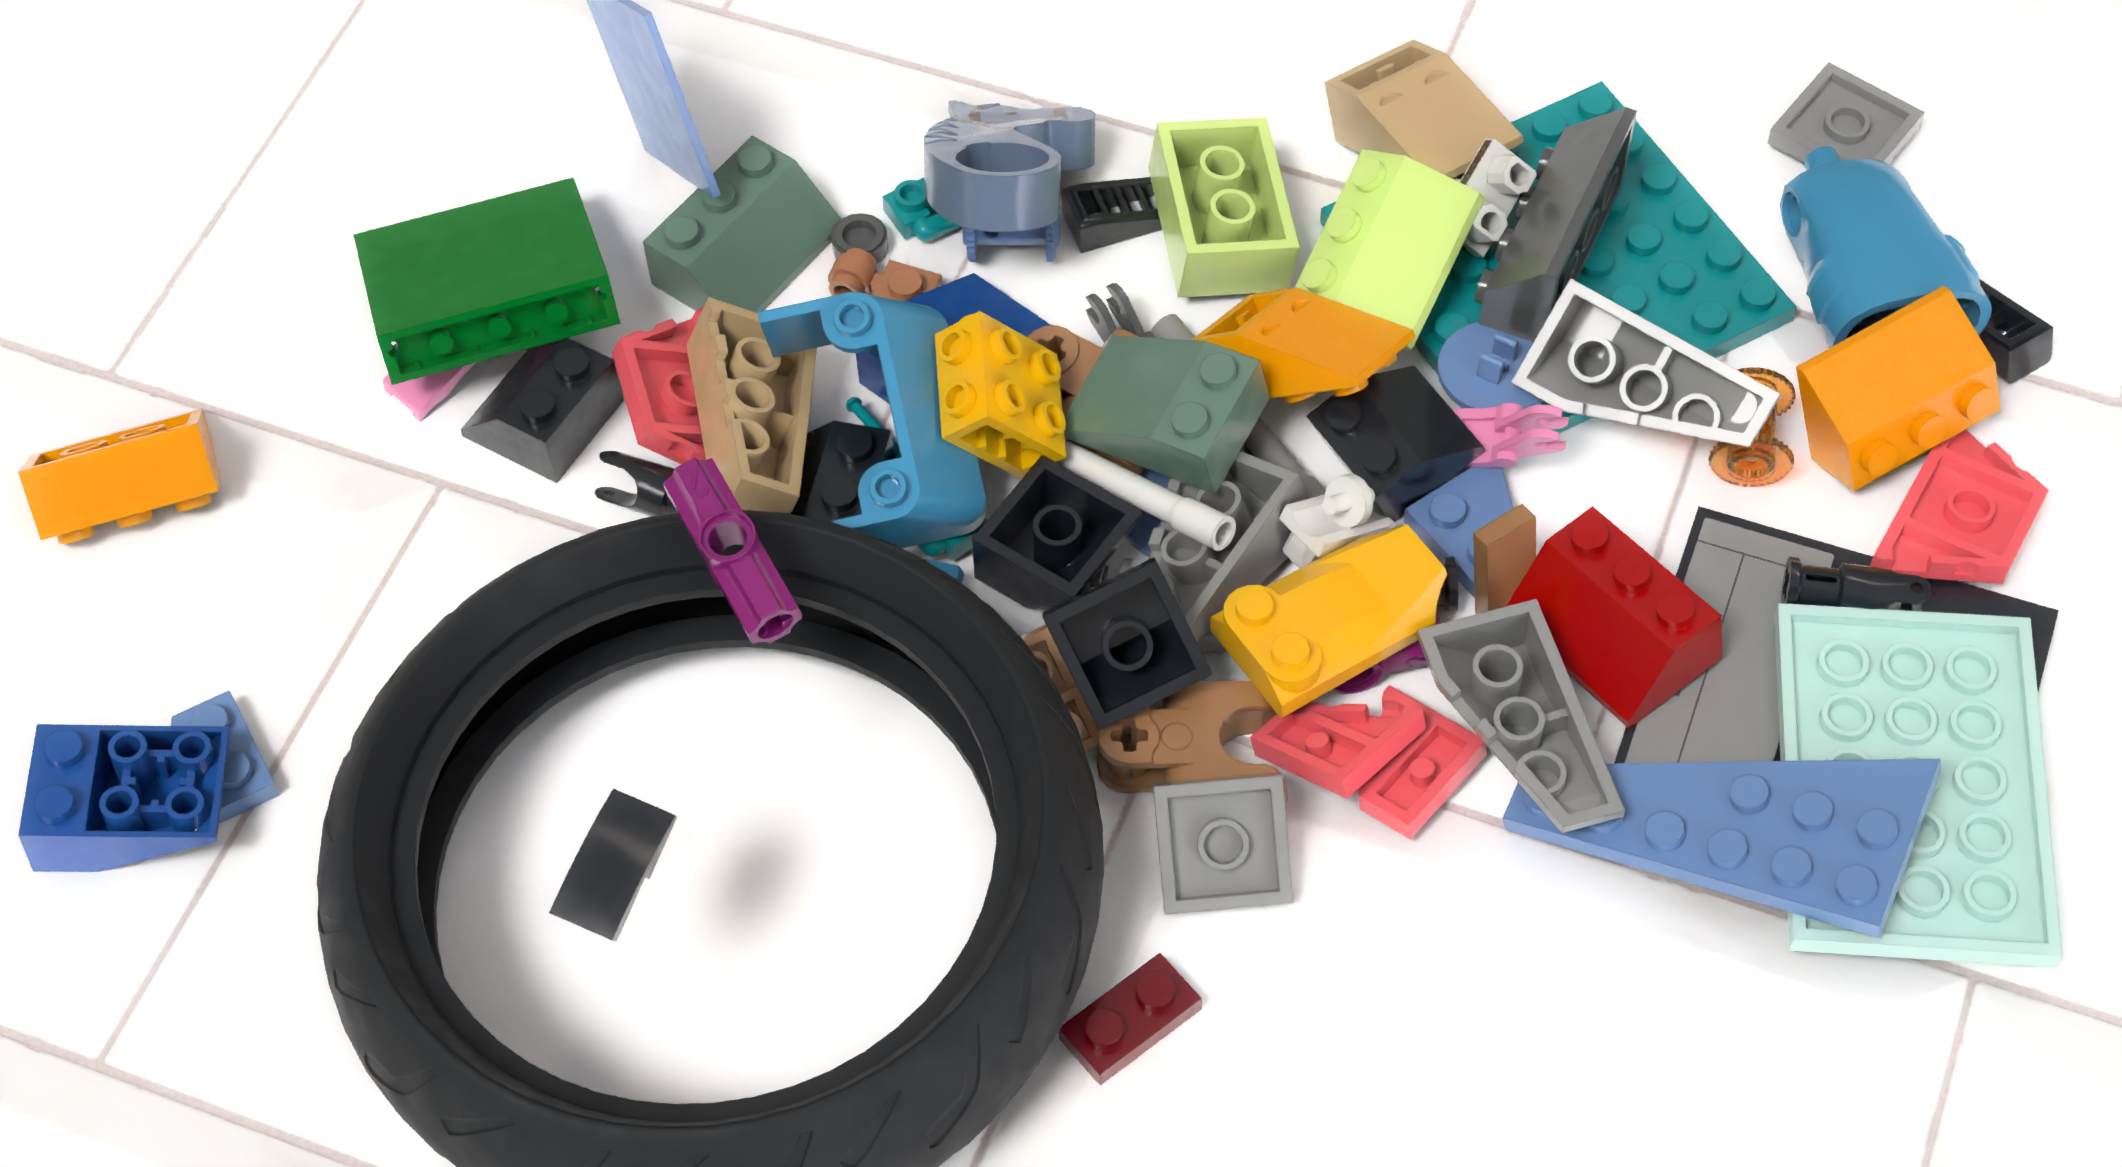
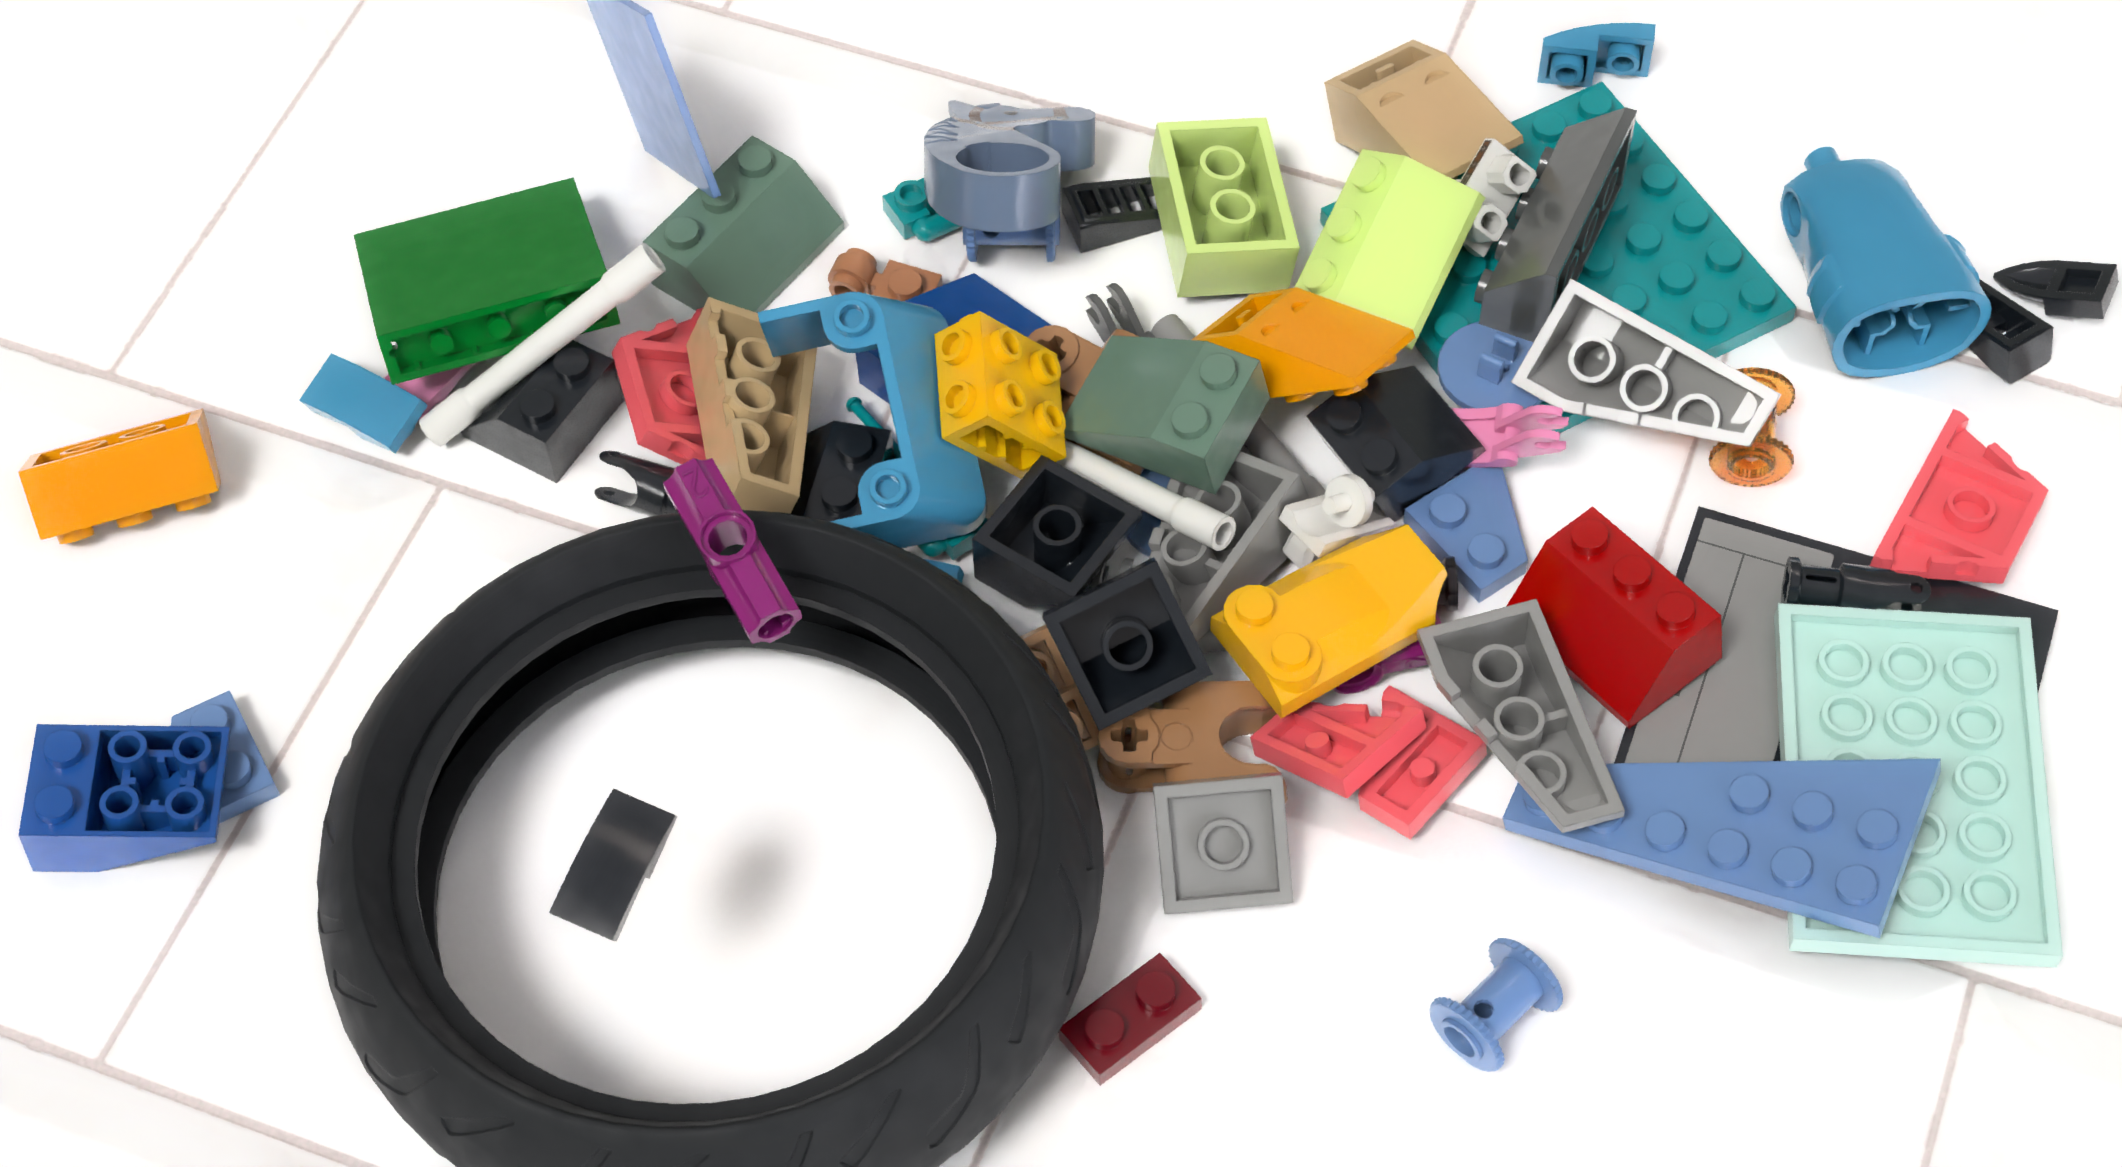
dark grey tile [831,213,889,264] -> none
medium nougat tile [1473,504,1536,614] -> none
light grey plate [1767,62,1925,164] -> none
light orange slope [1796,286,2001,492] -> none
none -> dark azure slope [299,353,428,454]
none -> white piece [419,243,666,447]
none -> medium blue hose [1429,938,1563,1072]
none -> dark azure slope [1537,23,1656,88]
none -> black plate [1993,260,2119,319]

